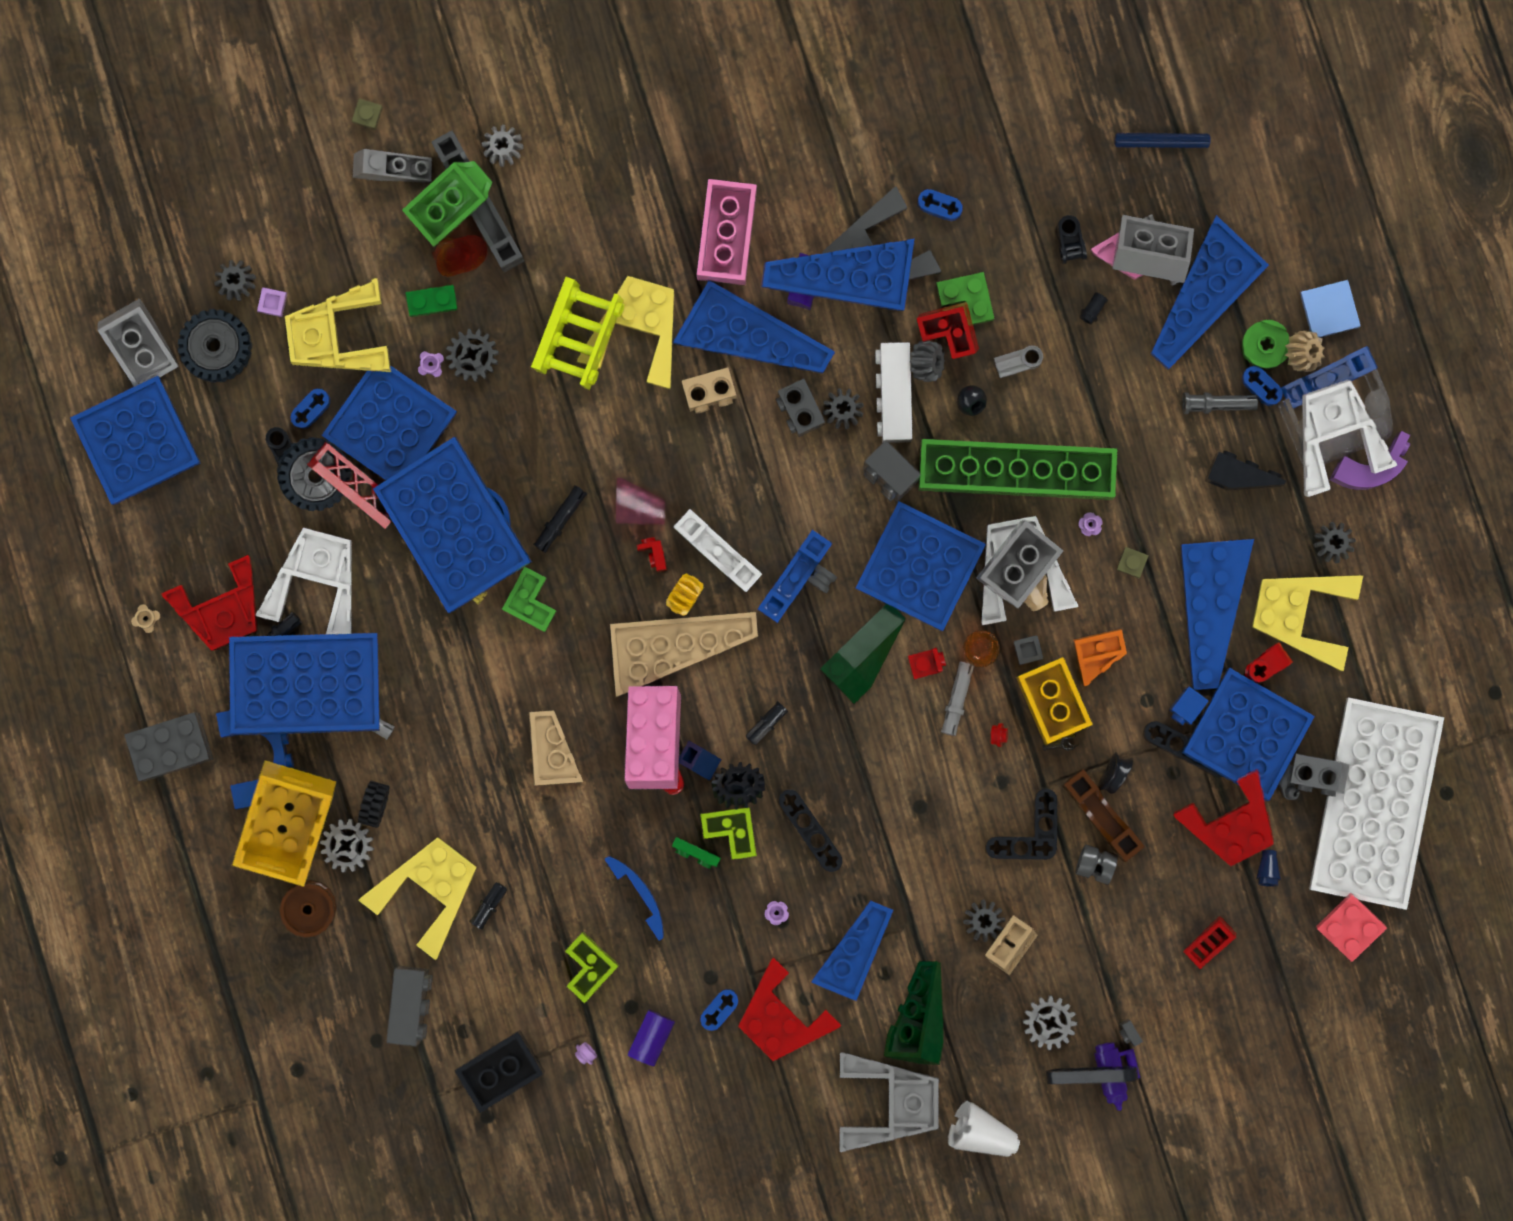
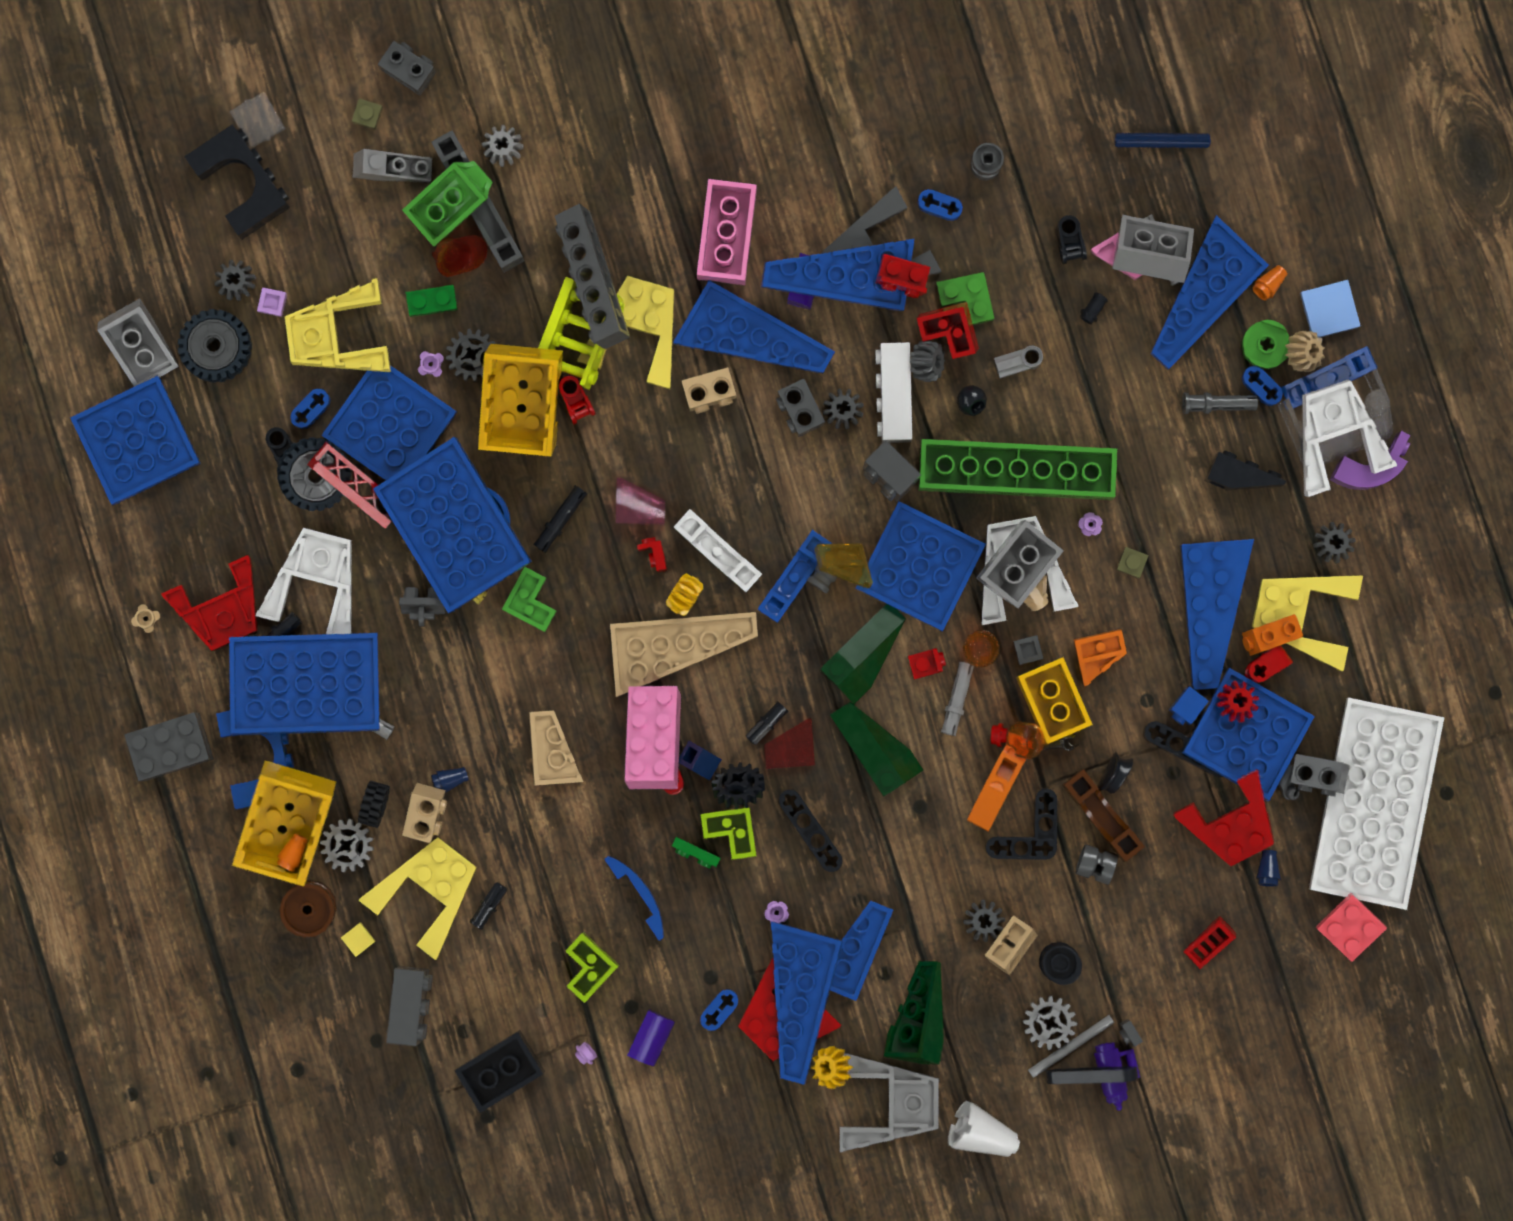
none -> black arch [184,124,290,240]
none -> clear piece [230,92,285,148]
none -> orange cone [276,833,308,872]
none -> light yellow tile [341,922,376,957]
none -> dark grey brick [377,41,436,96]
none -> dark grey hips [399,587,446,627]
none -> tan brick [402,783,447,843]
none -> dark blue cone [431,767,469,793]
none -> yellow container [478,344,563,456]
none -> dark grey brick [555,204,630,349]
none -> red piece [559,376,596,424]
none -> clear red wing [765,718,815,769]
none -> blue wing [771,921,843,1085]
none -> yellow gear [810,1046,853,1089]
none -> clear yellow wing [814,543,873,588]
none -> dark green wedge [830,702,923,797]
none -> red bracket [875,254,930,298]
none -> orange slope [967,733,1035,832]
none -> dark grey wheel [970,143,1004,181]
none -> clear orange hair [1007,721,1045,759]
none -> light grey bar [1028,1015,1114,1078]
none -> black piece [1039,942,1082,985]
none -> red gear [1217,681,1259,723]
none -> orange bracket [1242,614,1303,656]
none -> orange cone [1252,265,1288,301]

